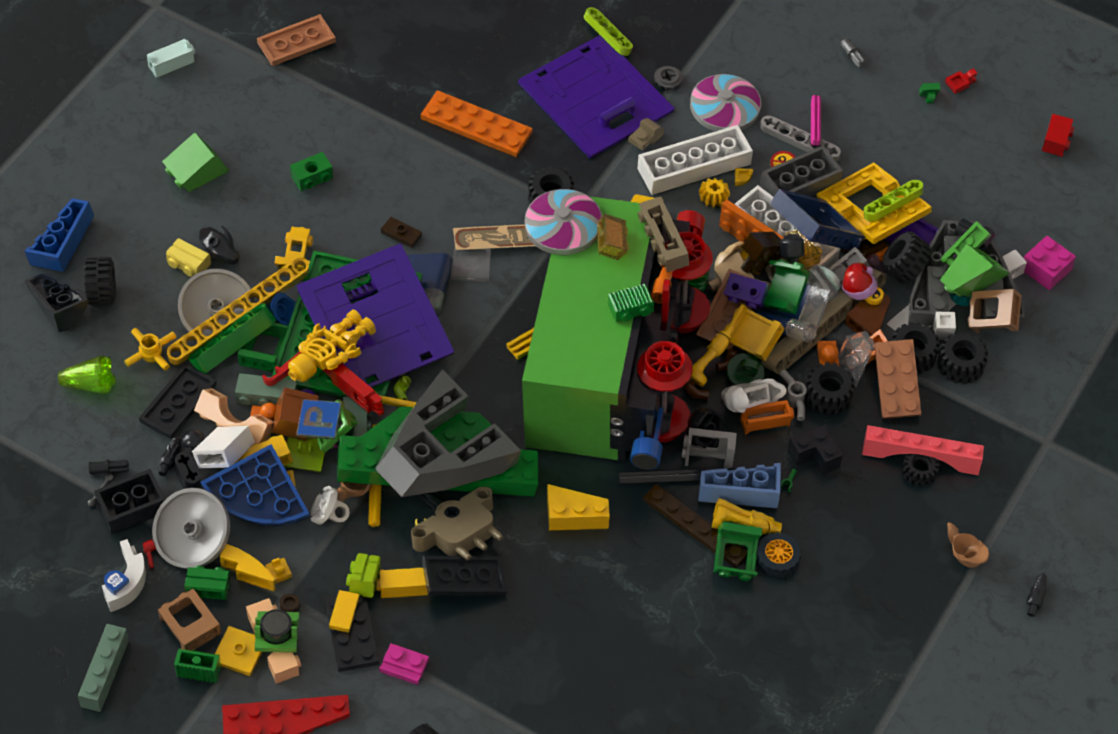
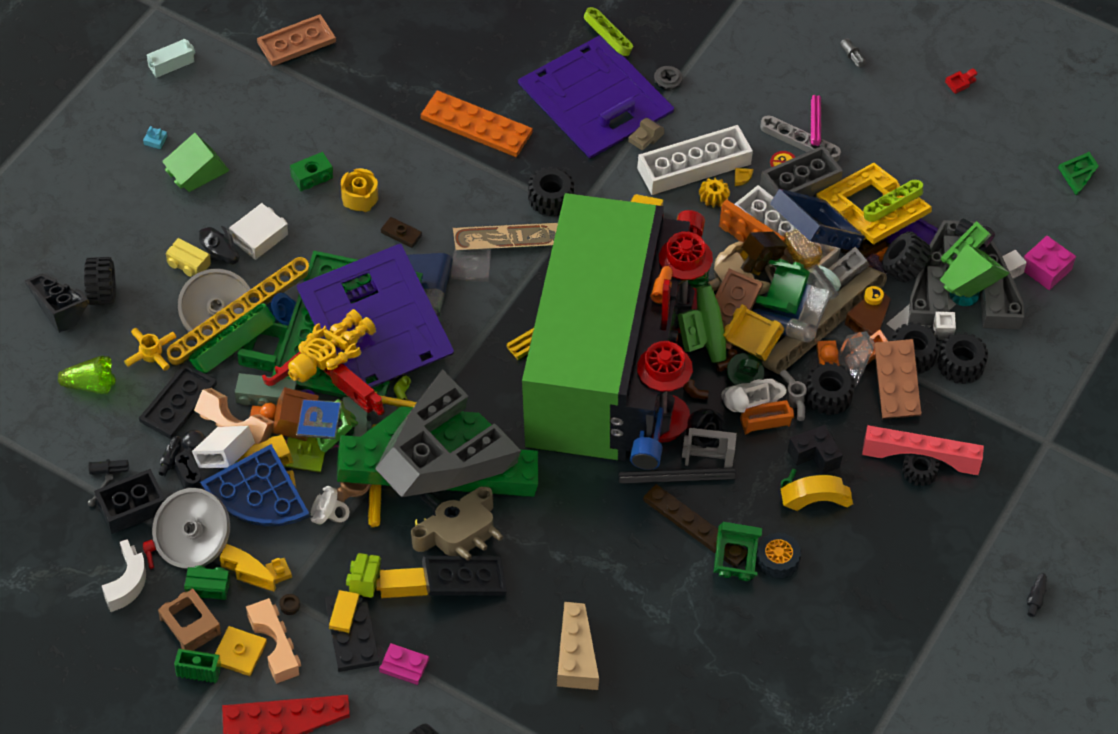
blue wedge [24,198,94,272] -> none
sand green brick [78,624,129,712] -> none
blue tile [104,570,129,595] -> none
piece [255,609,300,652] -> none
yellow tile [274,226,313,271] -> none
dish [525,189,602,255] -> none
yellow wedge [547,484,610,531] -> none
clear yellow brick [597,214,629,260] -> none
green brick [608,283,654,322] -> none
dark tan brick [637,196,689,272] -> none
dish [690,74,761,131] -> none
yellow piece [690,325,735,387] -> none
medium blue wedge [698,463,781,508] -> none
yellow piece [712,498,782,535] -> none
dark purple brick [724,273,769,309] -> none
black head [779,234,805,262] -> none
red piece [842,262,878,300] -> none
green tile [919,83,940,103] -> none
medium nougat hair [947,523,989,568] -> none
medium nougat window [968,289,1022,333] -> none
red brick [1042,114,1075,156] -> none
none -> medium azure tile [143,126,168,149]
none -> white brick [229,203,288,260]
none -> yellow brick [341,168,378,212]
none -> tan wedge [557,602,599,690]
none -> bright green plate [677,285,726,362]
none -> yellow arch [781,475,853,511]
none -> green wing [1058,152,1099,195]

